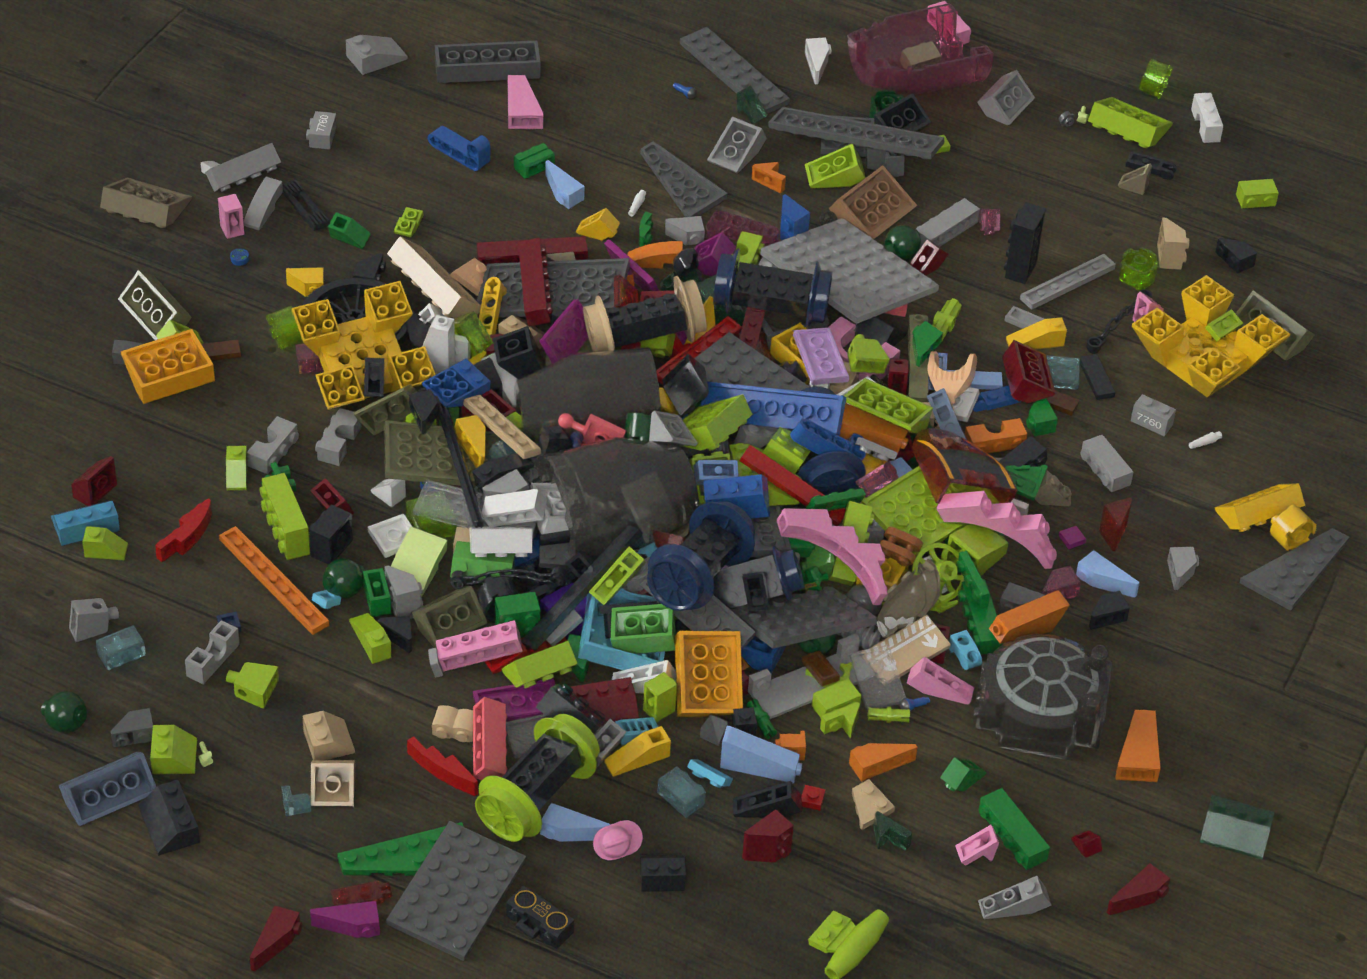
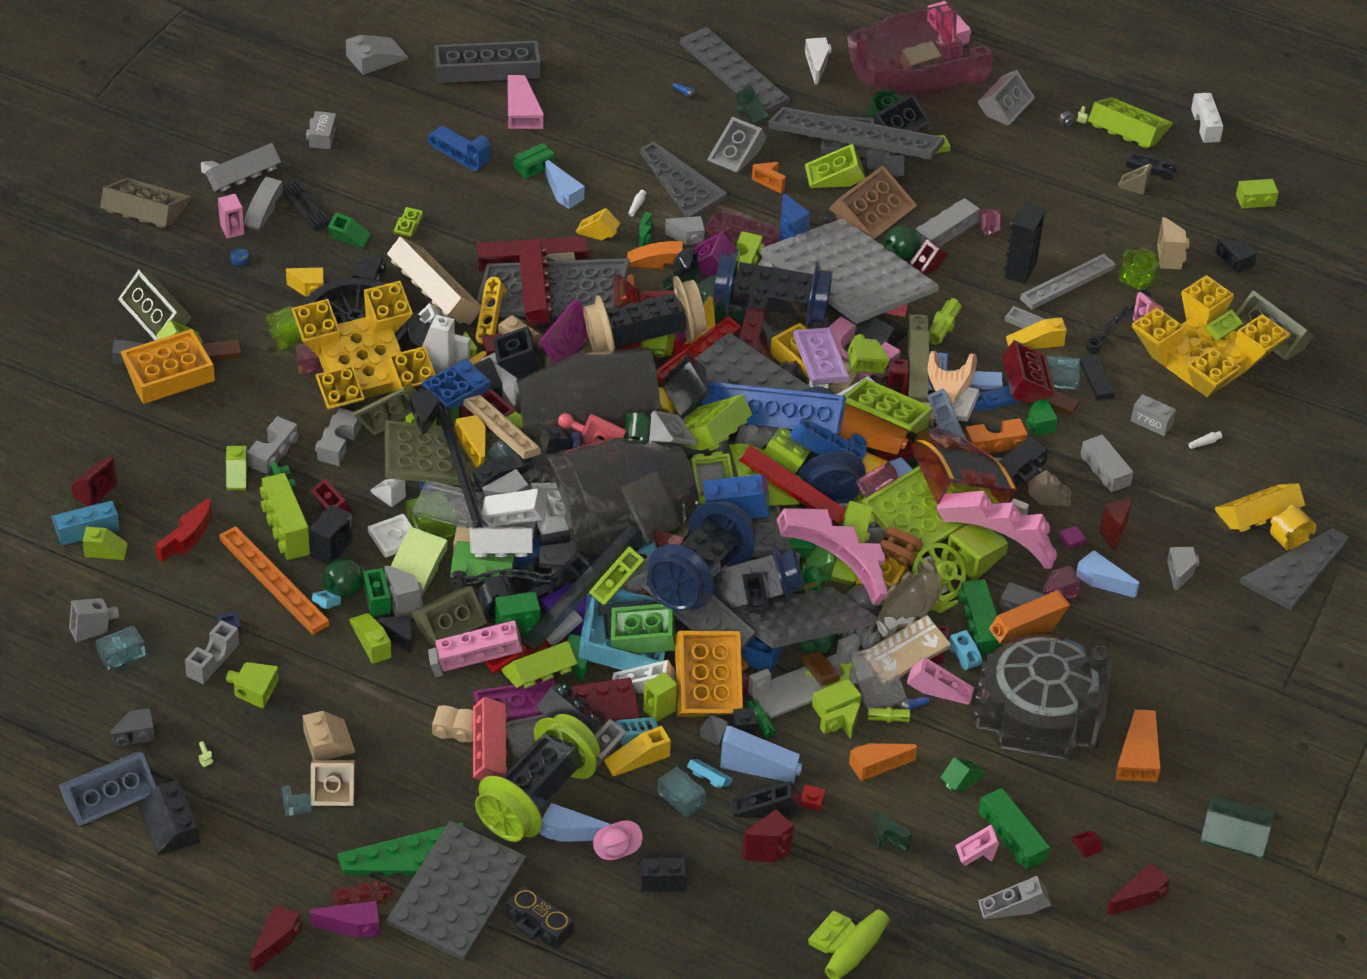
dark green brick [41,691,87,733] -> none
lime slope [150,725,197,774] -> none
black slope [364,358,384,397] -> none
red slope [407,736,478,796] -> none
light nougat wing [450,258,487,296] -> none
clear neon green panel [453,311,493,354] -> none
magenta tile [604,239,659,291] -> none
medium blue brick [693,460,738,485] -> none
orange brick [775,731,806,760] -> none
green plate [805,488,866,511] -> none
tan wing [852,779,895,830] -> none
light grey plate [855,437,898,462] -> none
green slope [912,321,943,367] -> none
green plate [956,551,990,608] -> none
green wing [998,465,1048,500] -> none
black slope [1089,591,1130,630] -> none
clear neon green brick [1138,58,1174,99] -> none

